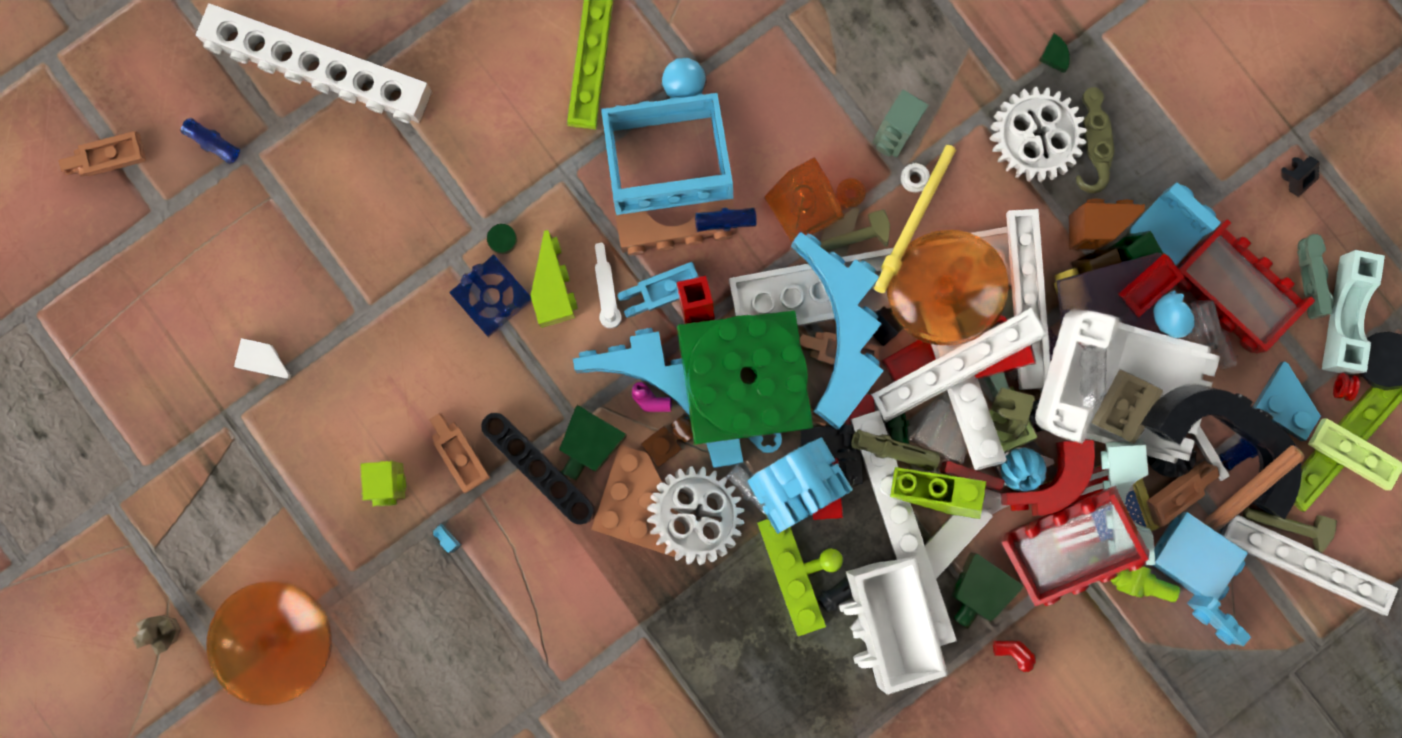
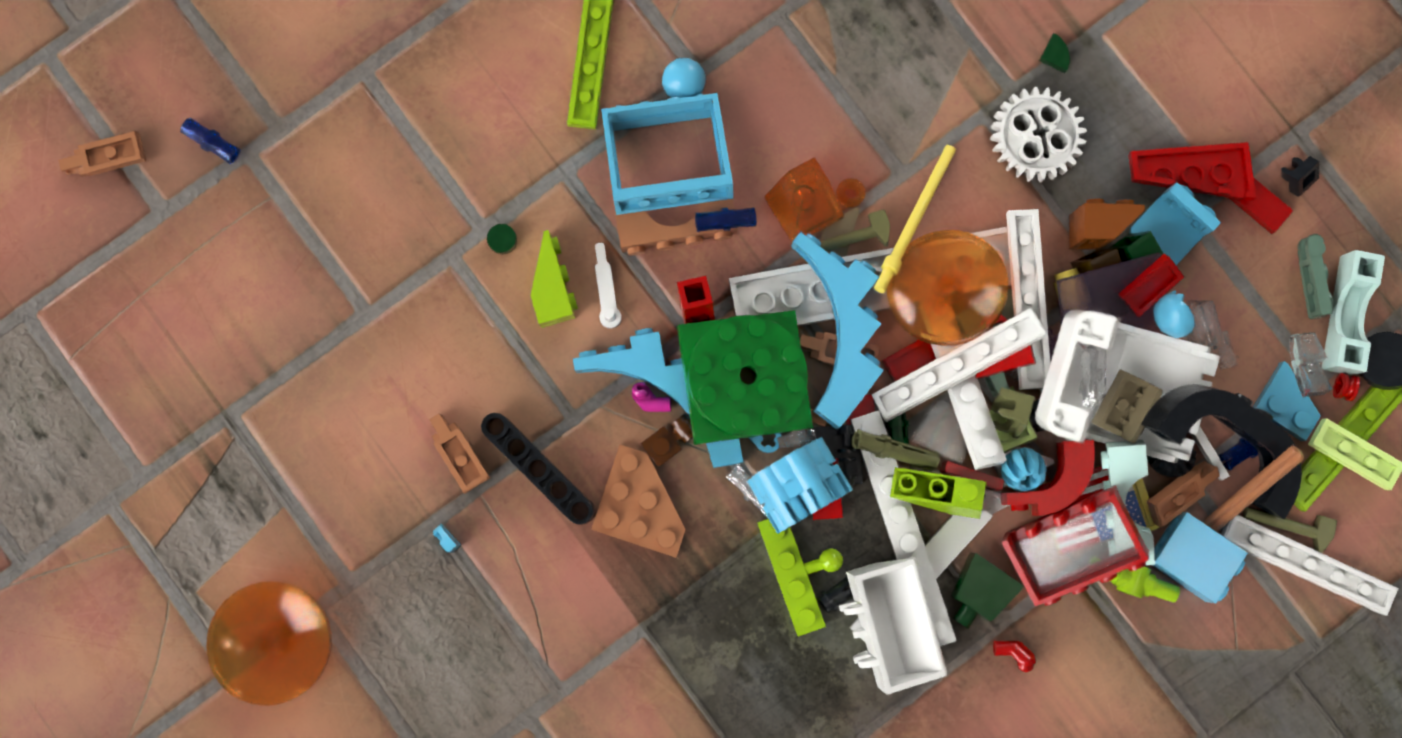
dark tan rock [132,615,181,655] -> none
white brick [196,4,432,123] -> none
white tile [234,338,291,379] -> none
lime brick [360,461,406,506] -> none
clear blue piece [449,254,532,337] -> none
dark green torso [559,405,627,481] -> none
medium azure hinge [617,261,699,318] -> none
white gear [647,466,745,565] -> none
sand green arch [872,89,929,158] -> none
black tile [873,306,904,347] -> none
white plate [901,163,930,193] -> none
olive piece [1076,87,1115,194] -> none
window [1176,219,1315,354] -> none
medium azure wing [1187,595,1251,646] -> none
none -> clear tile [777,429,817,449]
none -> red wing [1128,142,1256,201]
none -> red tile [1229,178,1293,234]
none -> clear slope [1290,332,1332,397]

